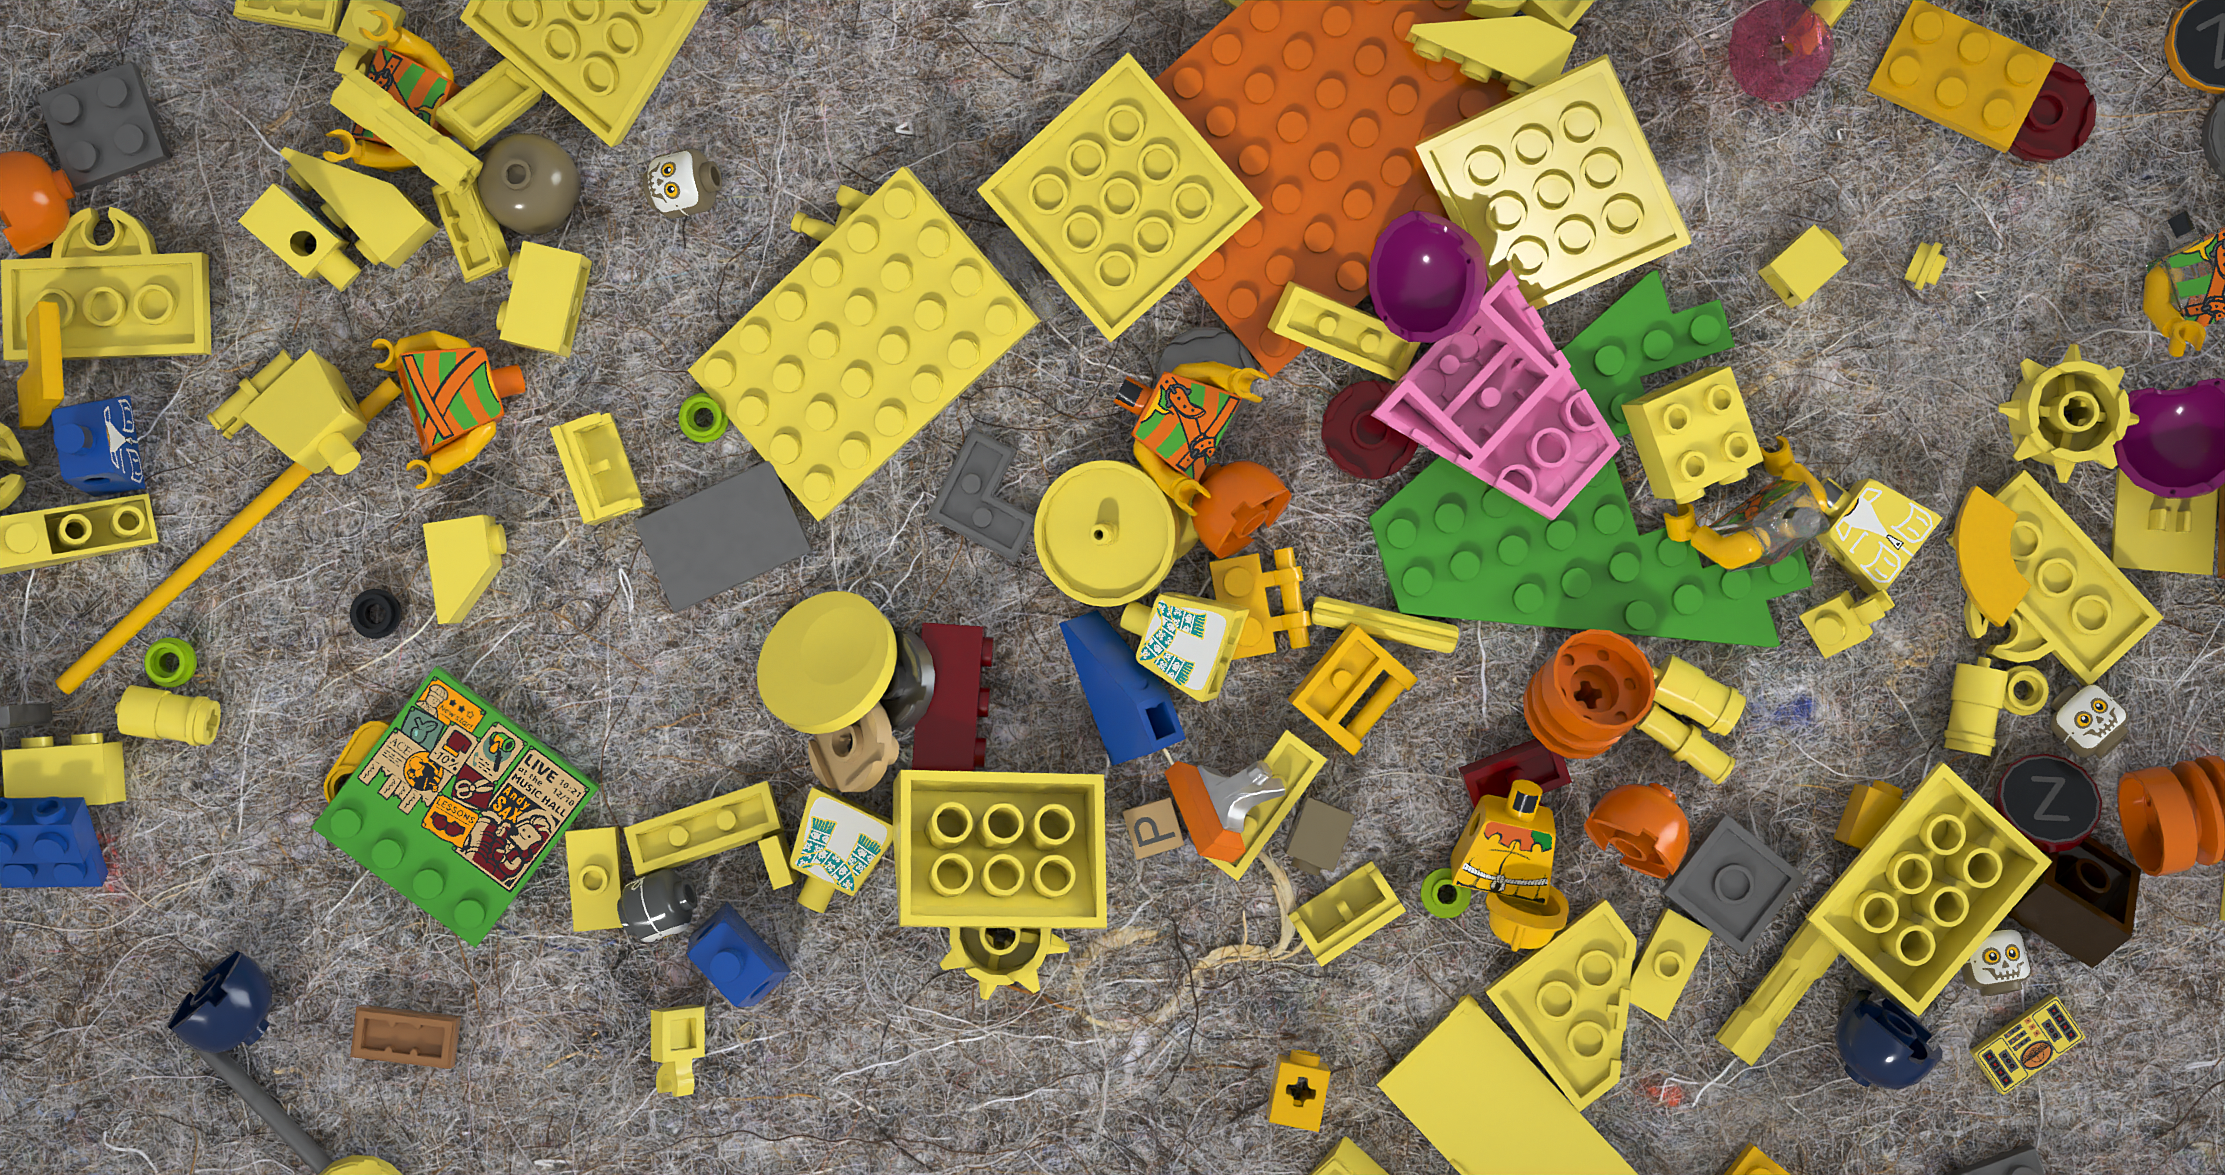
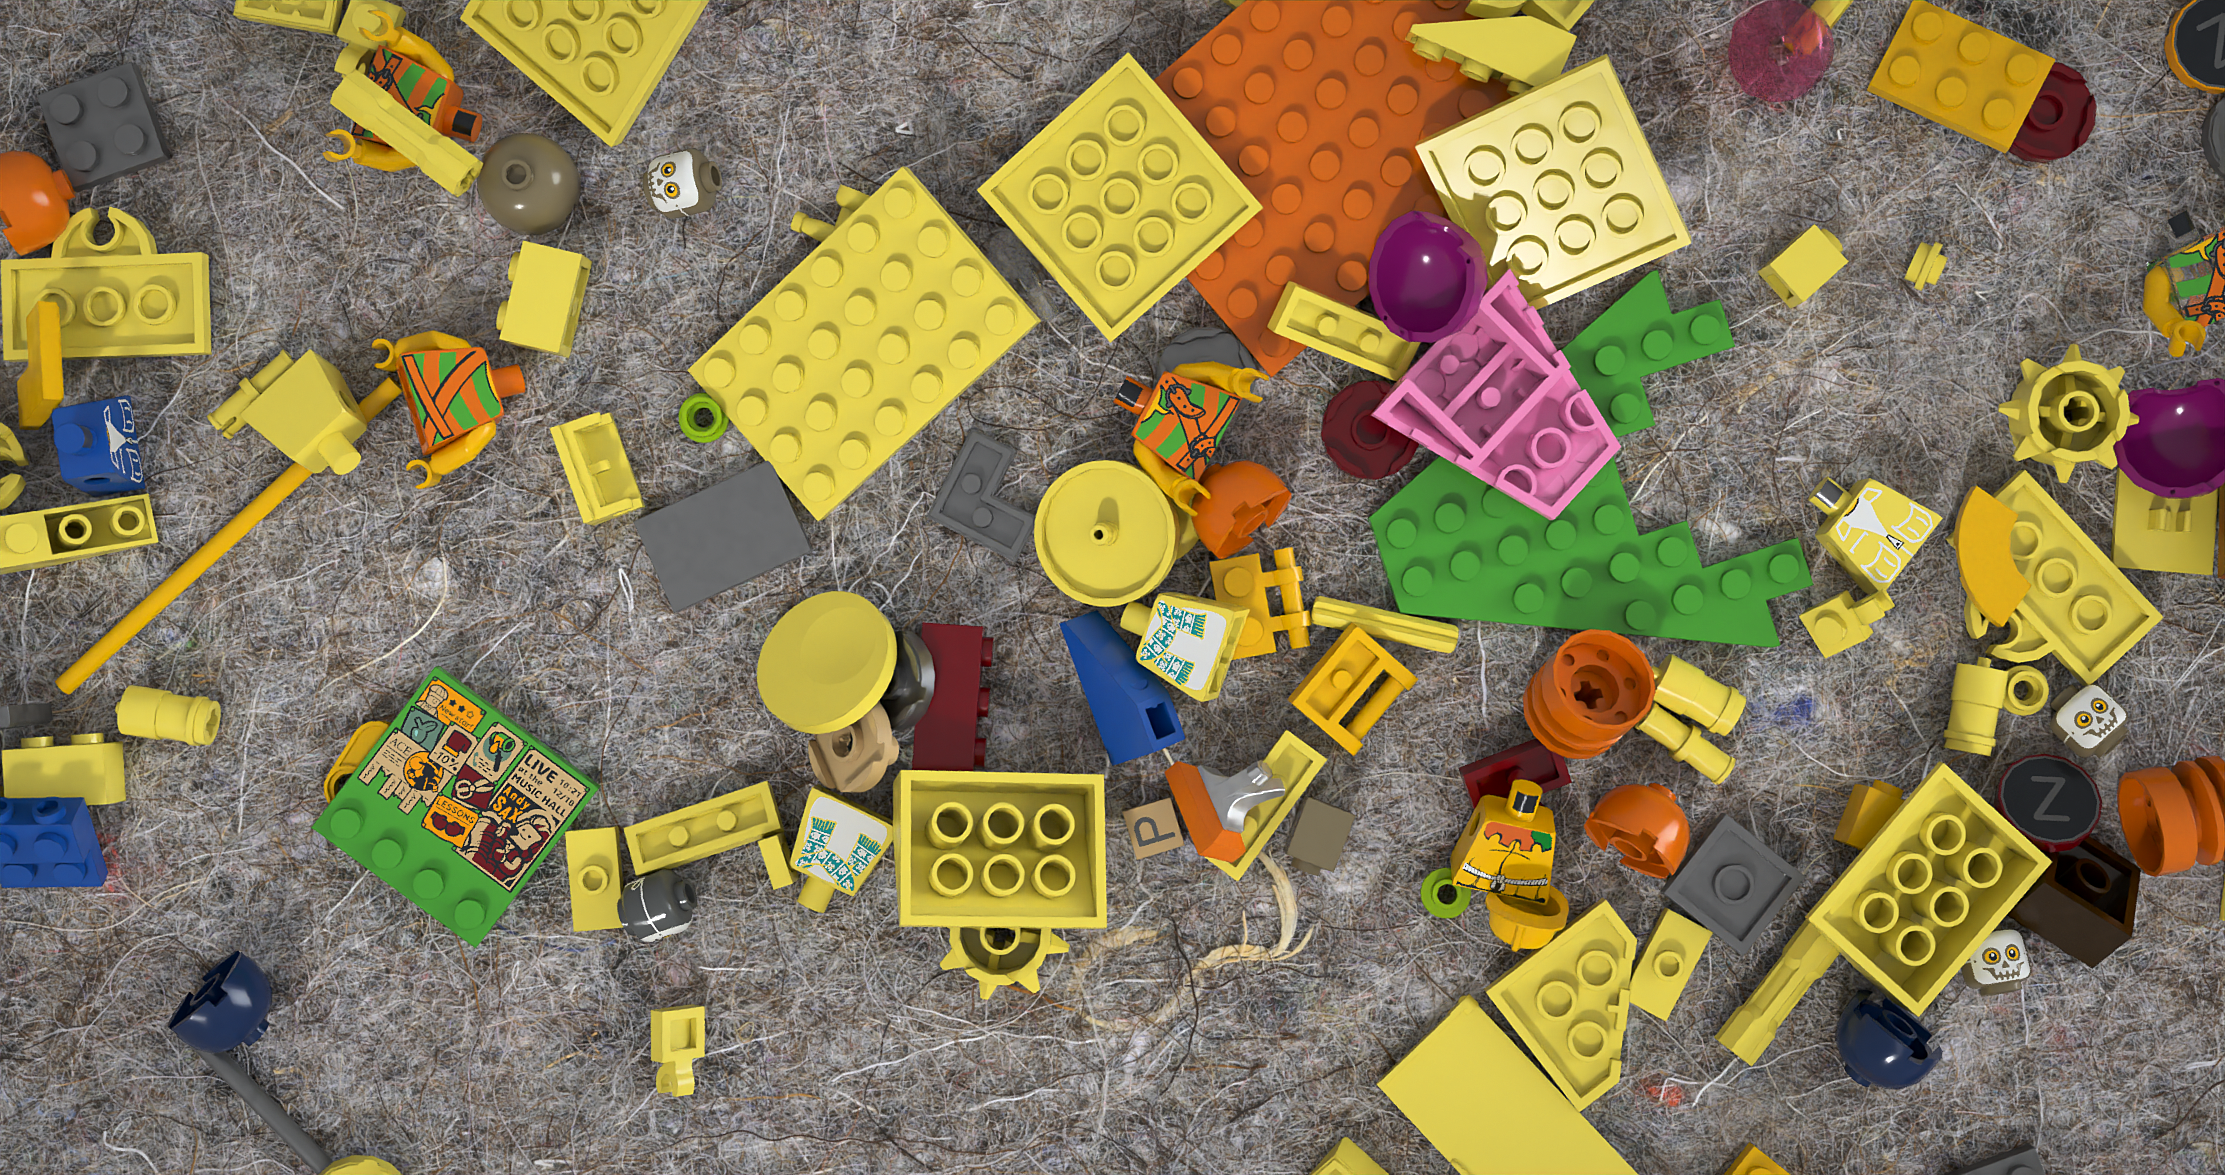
lime plate [144,637,197,688] -> none
light yellow torso [238,183,362,292] -> none
light yellow slope [280,147,440,269] -> none
black plate [350,589,402,639] -> none
medium nougat plate [350,1004,461,1069] -> none
light yellow slope [423,514,507,624] -> none
light yellow plate [430,178,511,283] -> none
light yellow tile [435,58,543,152] -> none
blue torso [686,902,792,1008] -> none
yellow brick [1266,1049,1331,1132] -> none
light yellow hinge [1287,860,1406,967] -> none
light yellow brick [1621,366,1764,504] -> none
torso [1663,436,1830,572] -> none
tile [1969,994,2086,1095] -> none

